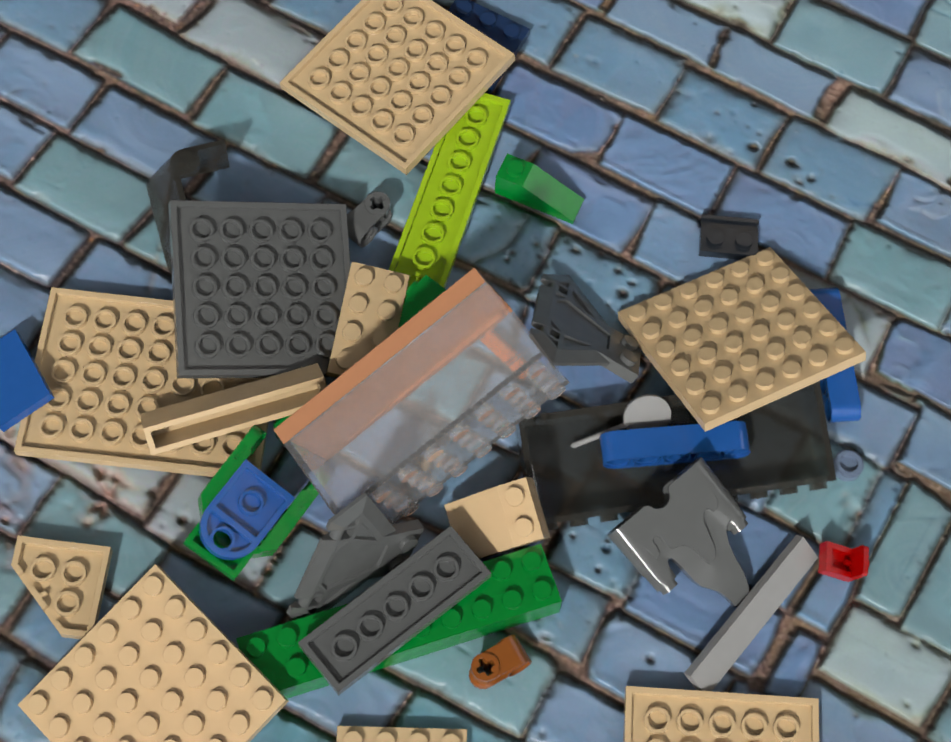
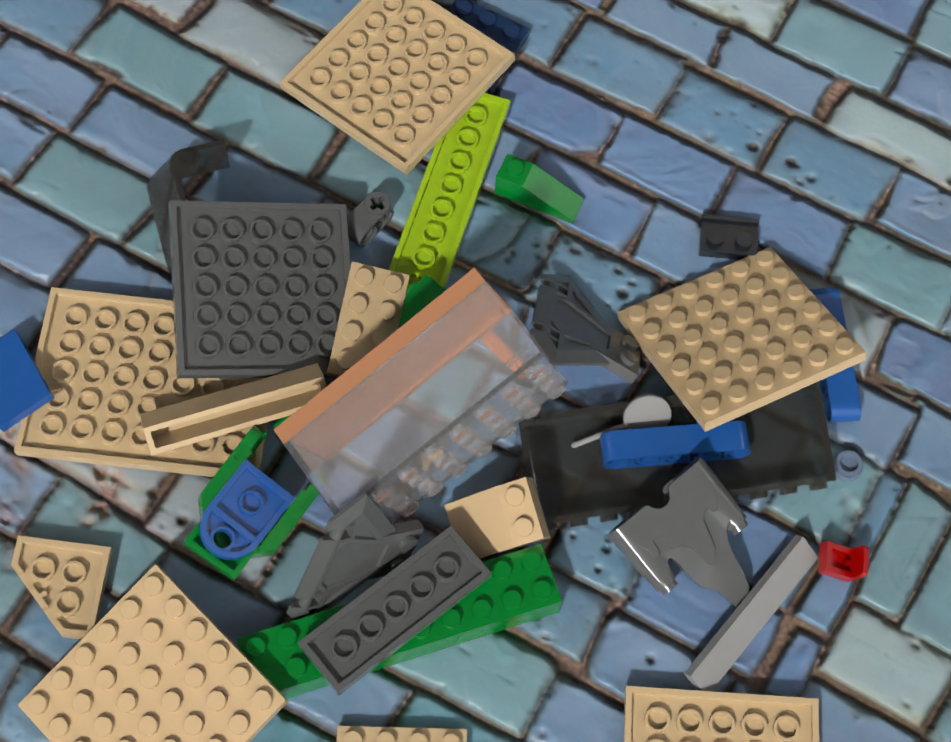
dark orange piece [469,634,532,689] -> none

